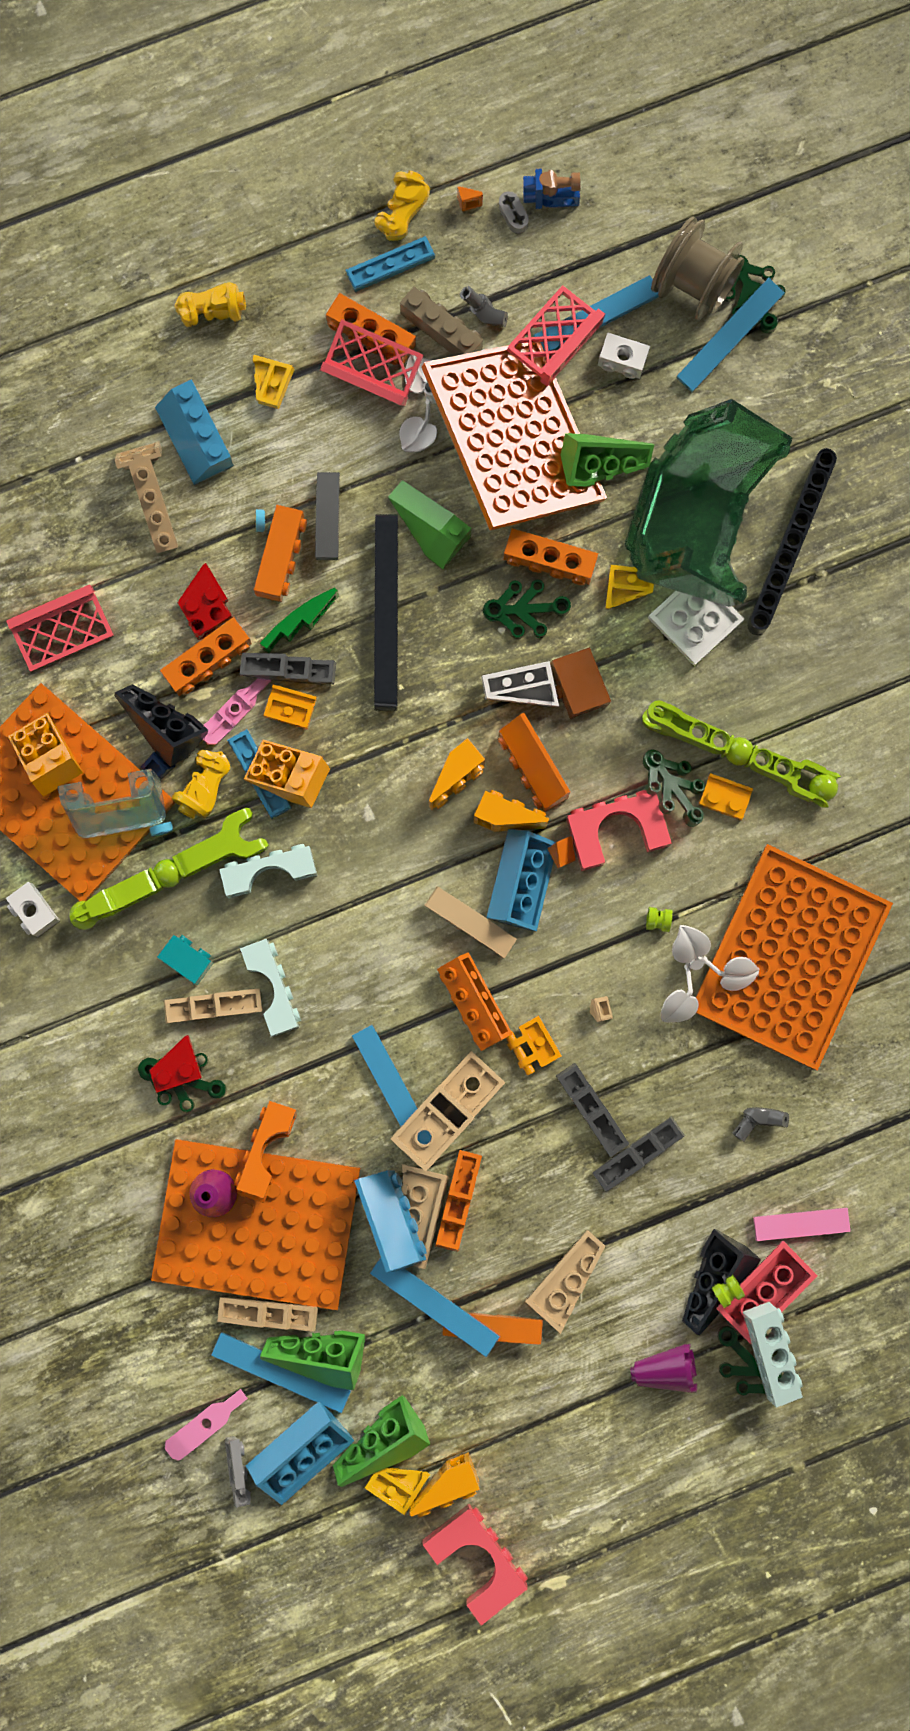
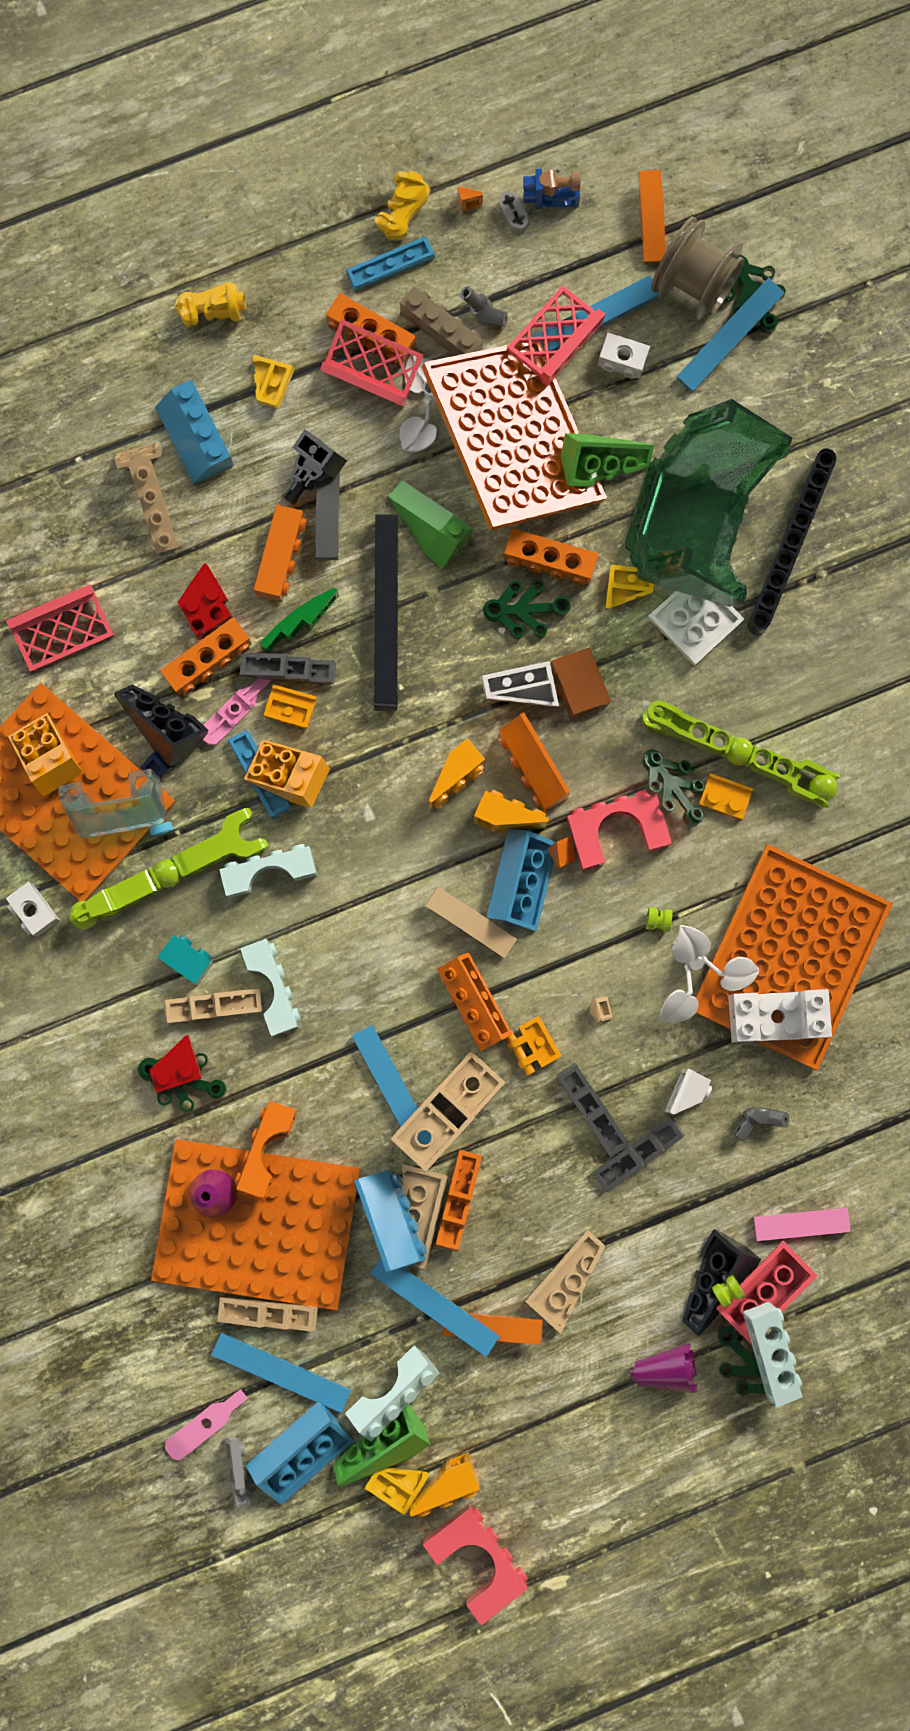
yellow animal [172,750,230,819] -> none
medium azure tile [255,509,265,532] -> none
bright green wedge [260,1331,365,1391] -> none
none -> black brick [283,429,347,505]
none -> light aqua arch [345,1346,440,1441]
none -> orange slope [638,170,666,262]
none -> white slope [664,1069,712,1114]
none -> white plate [728,989,832,1043]

